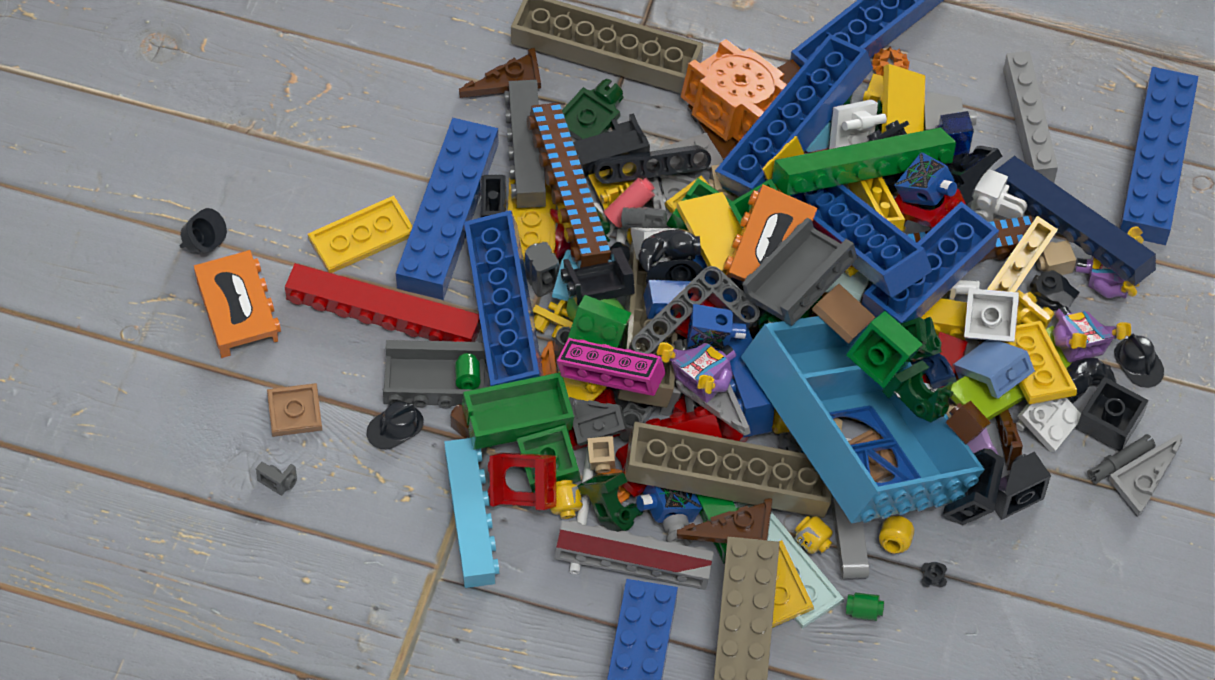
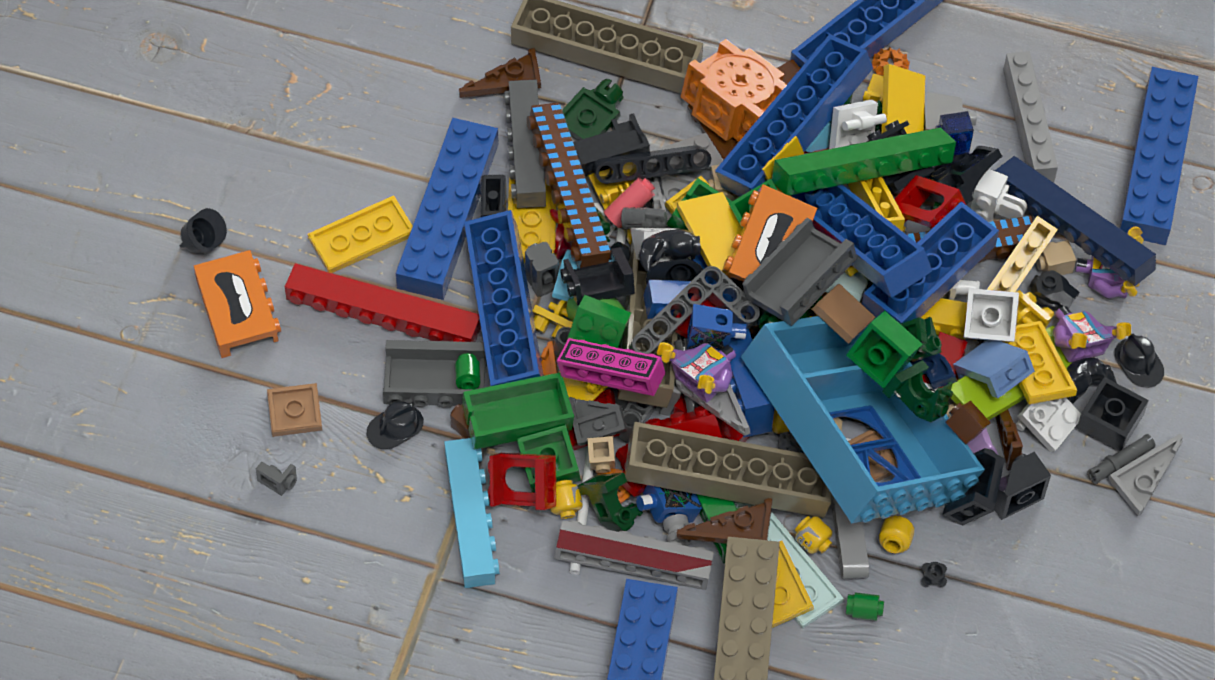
blue torso [894,152,957,206] -> none

